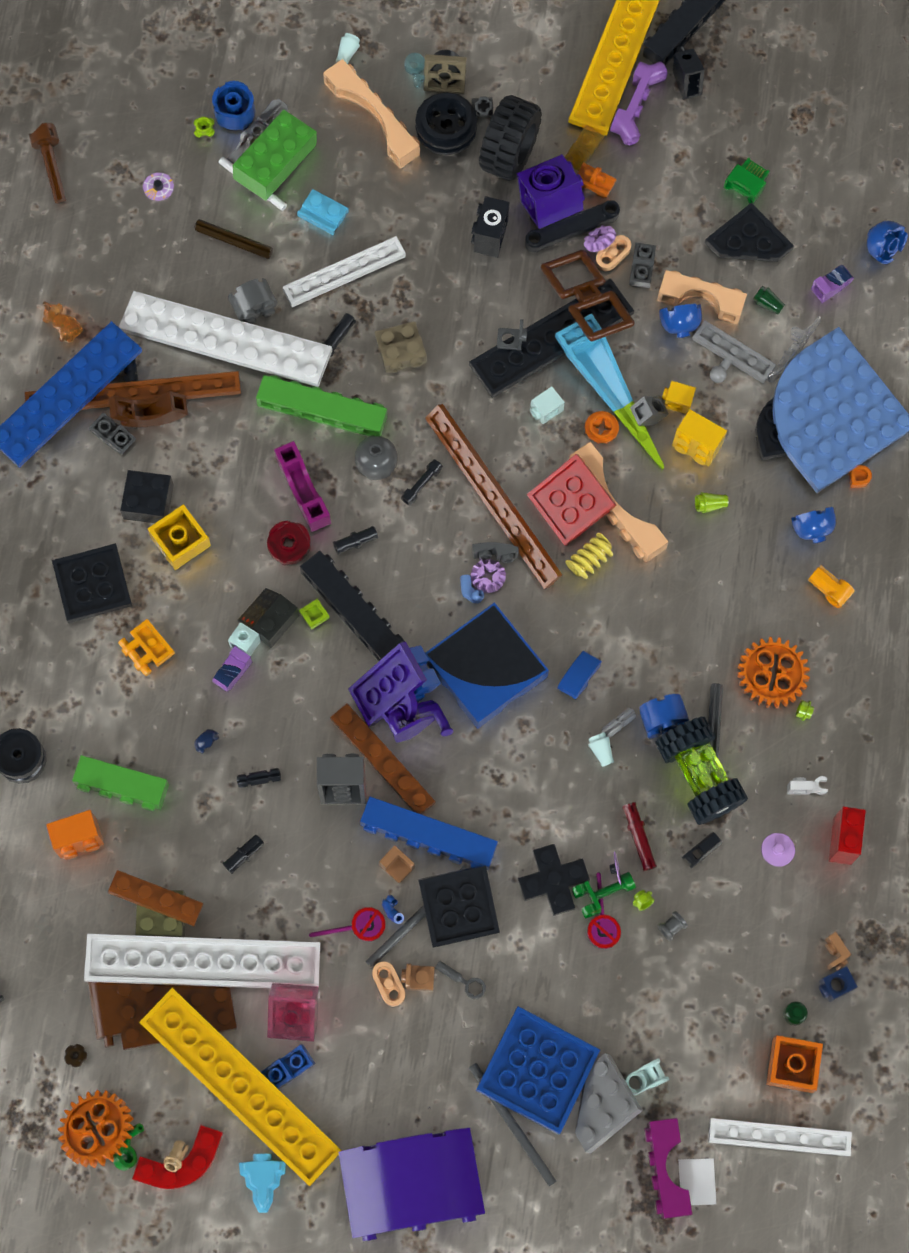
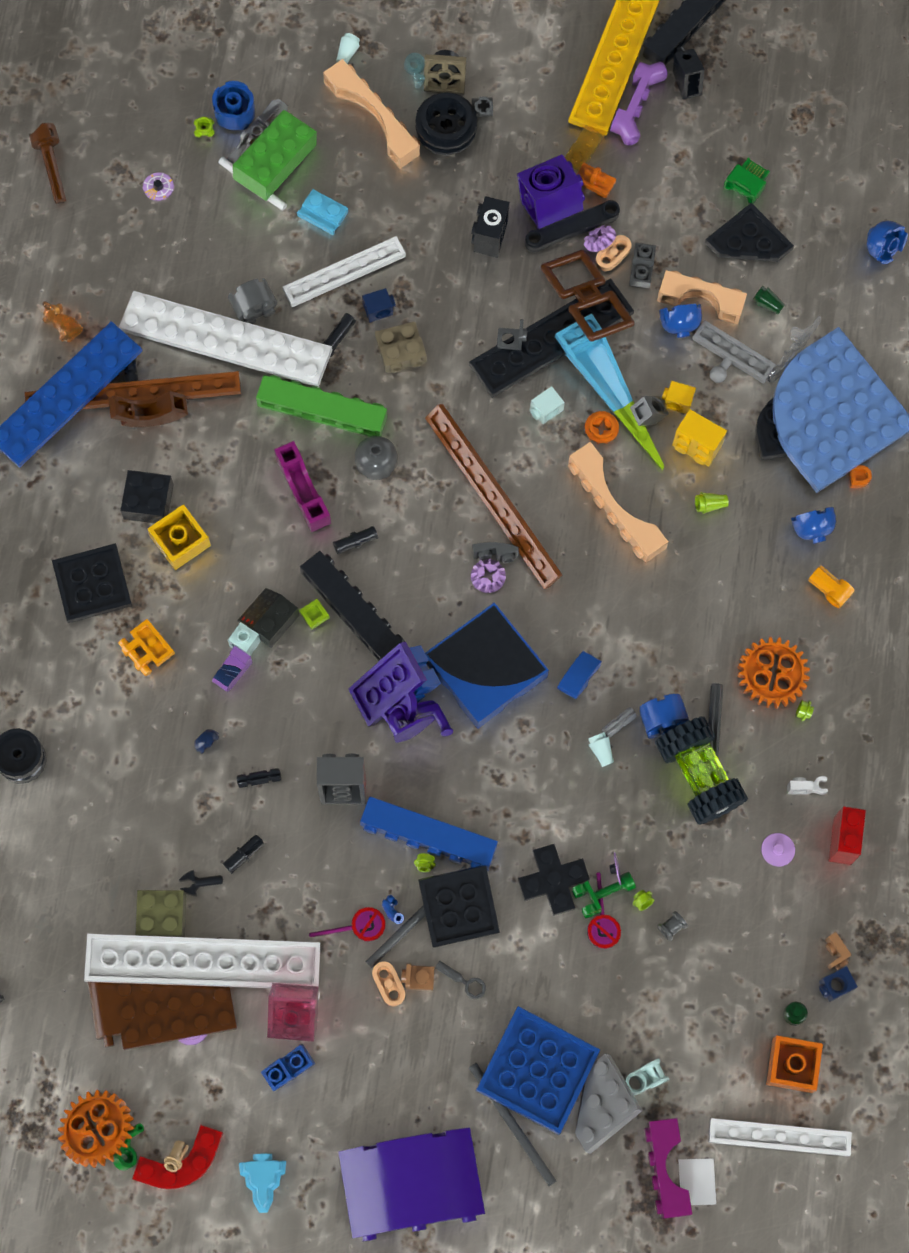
orange brick [46,810,104,860] -> none
dark brown plate [64,1044,87,1067] -> none
bright green brick [72,755,169,811] -> none
dark grey slope [89,412,136,455] -> none
dark orange plate [108,870,203,926] -> none
yellow plate [139,988,342,1187] -> none
dark brown axle [194,219,273,259] -> none
dark red plate [267,521,311,565] -> none
dark orange plate [330,703,436,815] -> none
medium nougat panel [379,845,415,883] -> none
black bar [401,459,443,506] -> none
medium blue arm [460,575,484,603] -> none
black tyre [479,95,542,181] -> none
plate [526,454,617,546] -> none
light yellow piece [565,533,613,579] -> none
dark red pin [622,802,657,871] -> none
black bar [682,832,722,869] -> none
medium lavender leg [811,265,854,303] -> none
none -> black bar [179,870,223,896]
none -> dark blue brick [362,288,396,323]
none -> lime plate [414,853,436,872]

